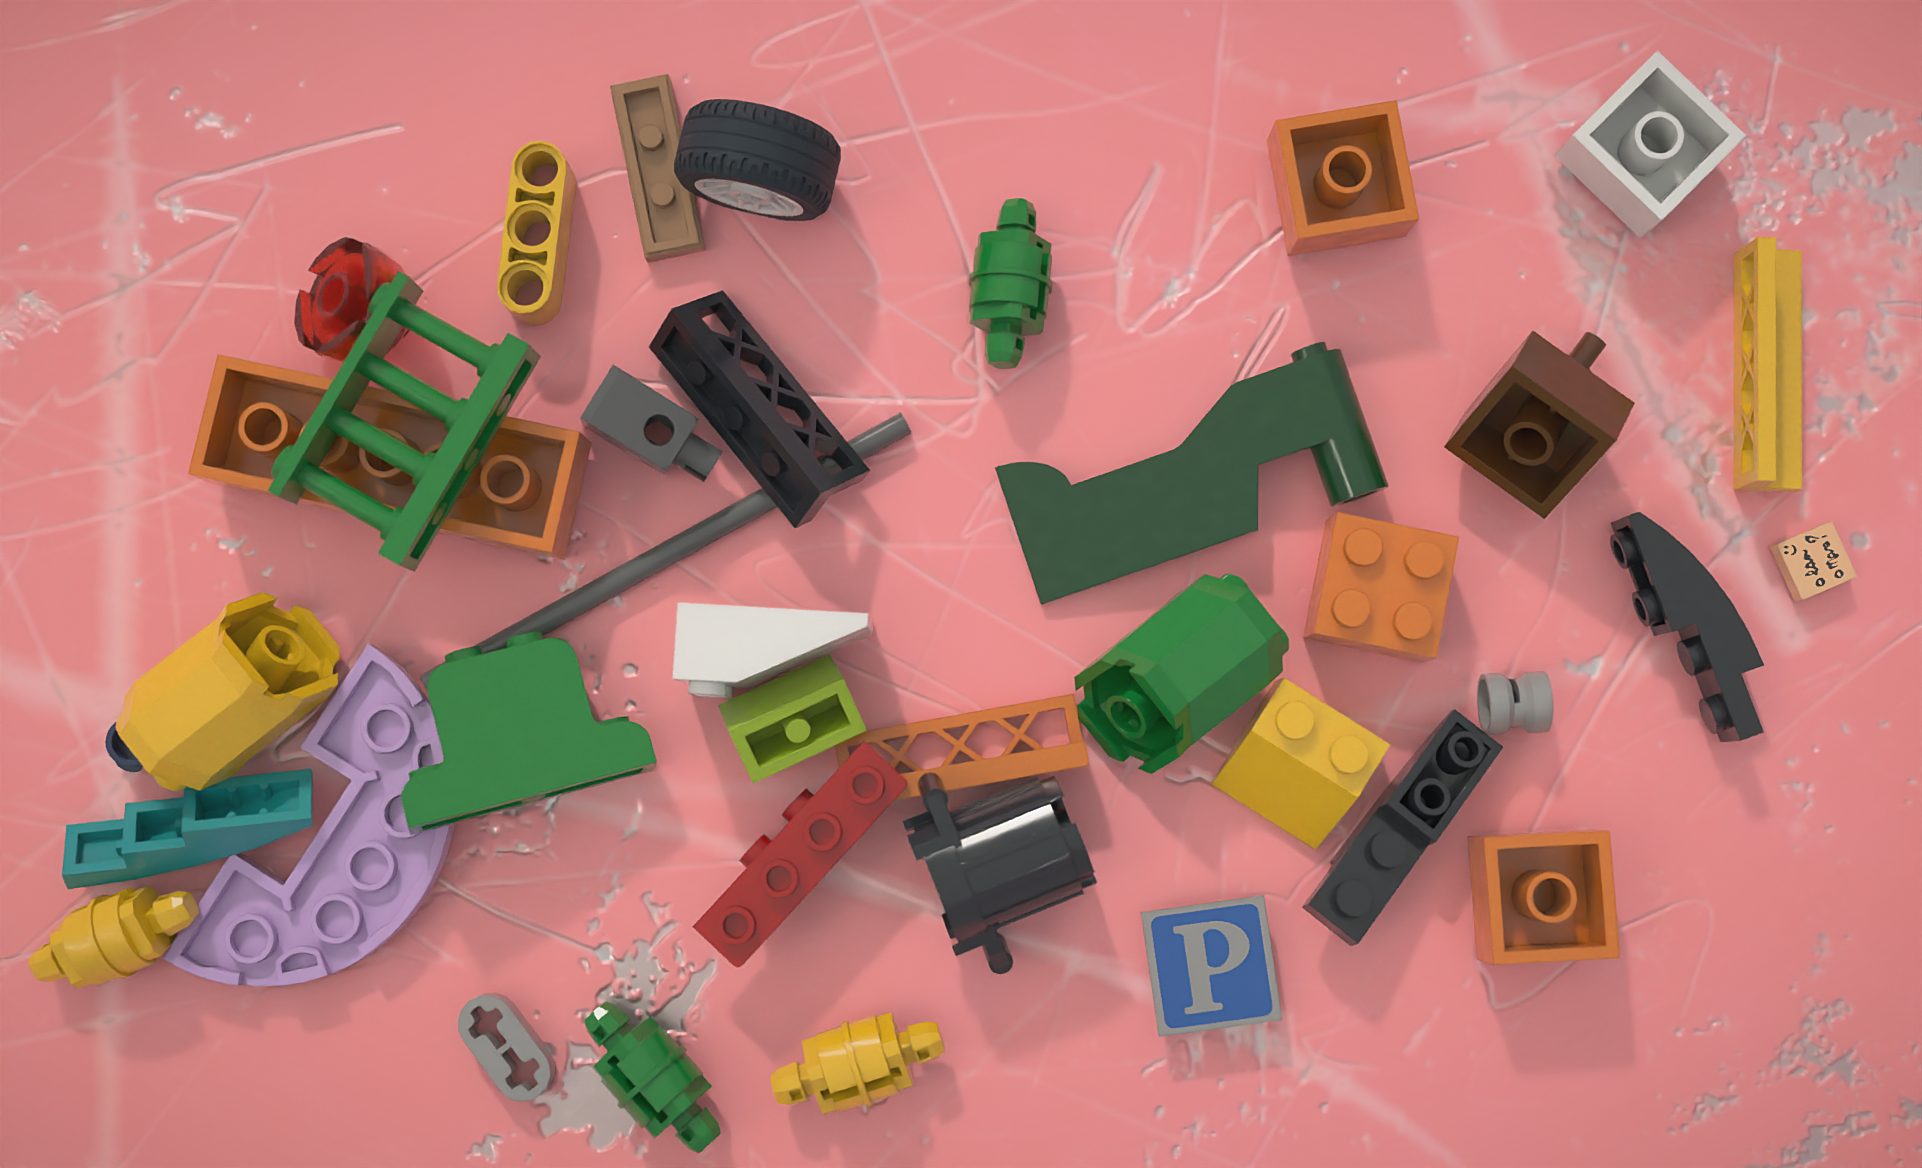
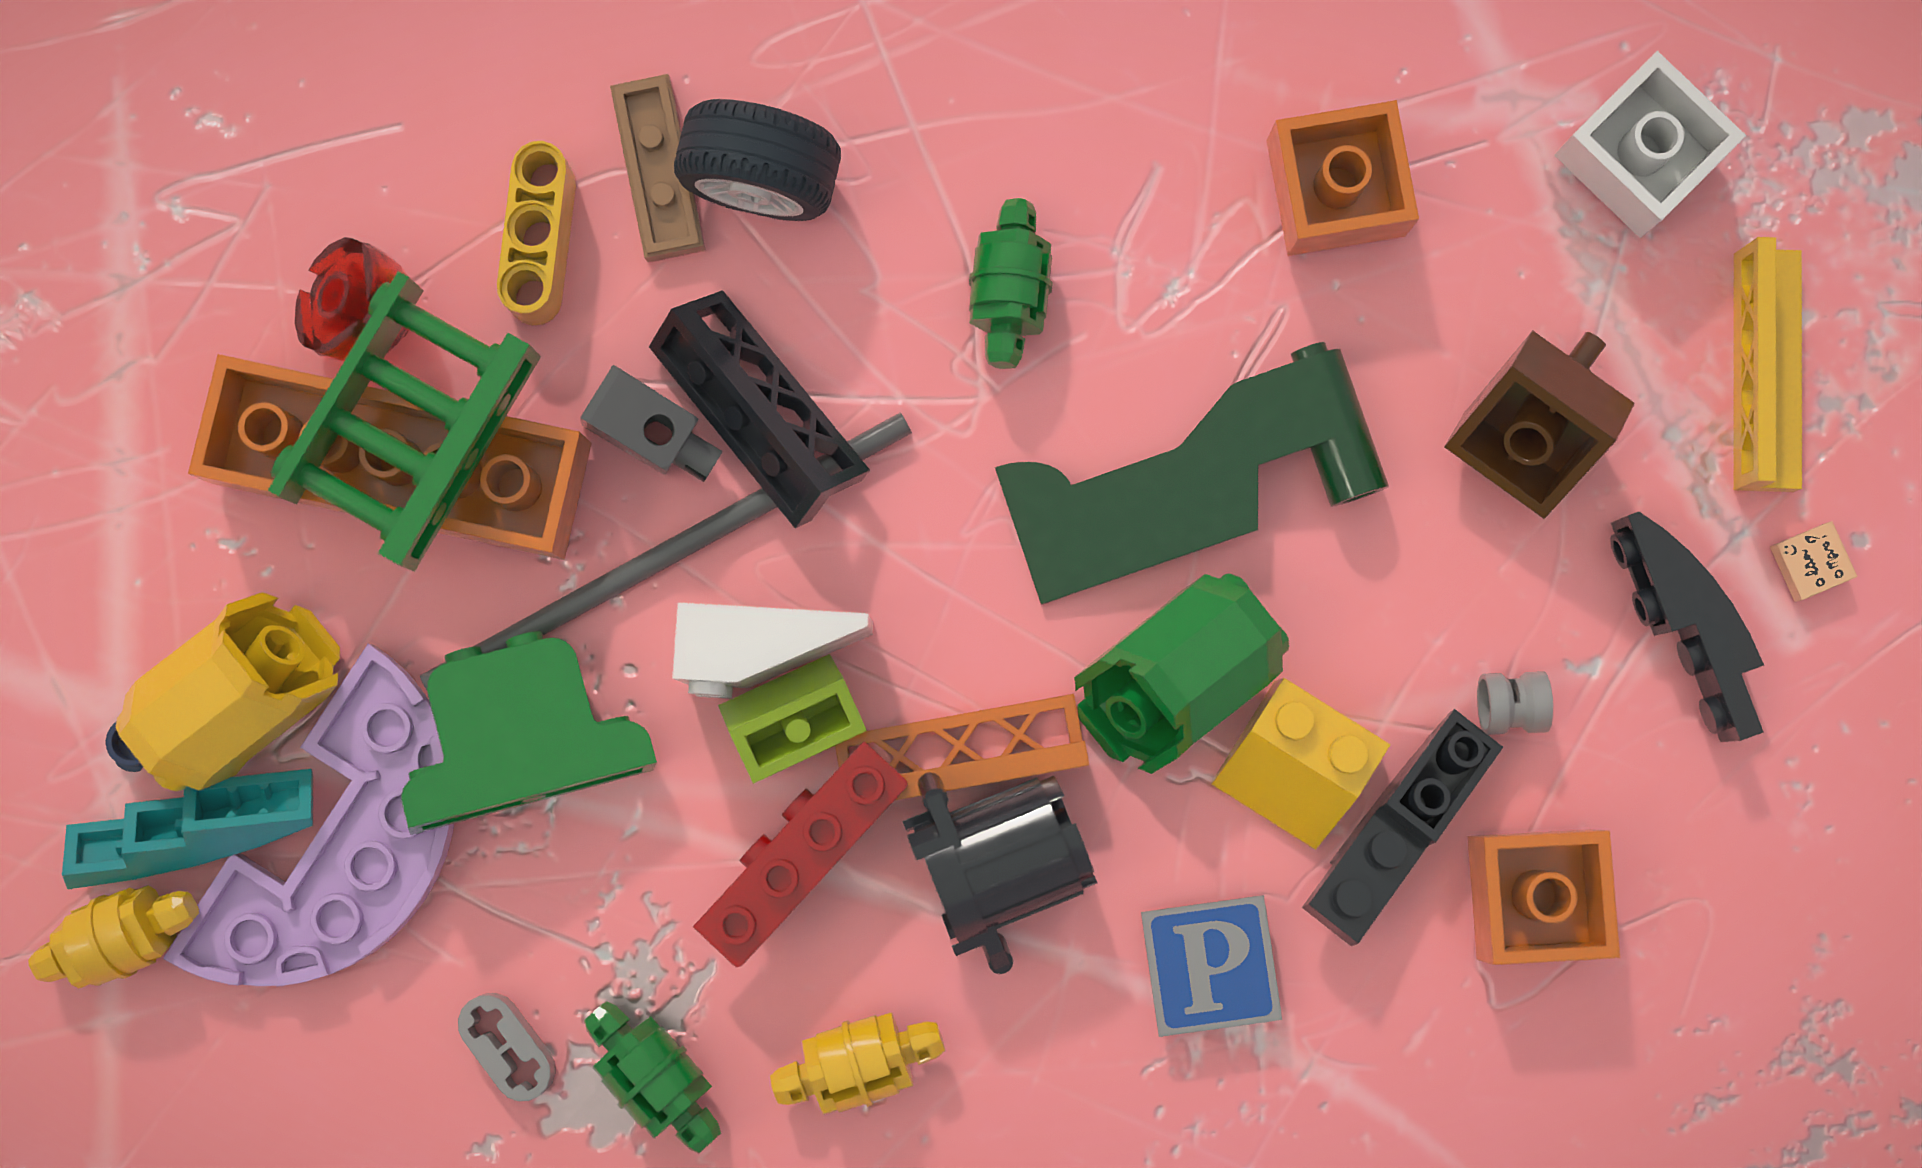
orange brick [1303,512,1459,663] -> none

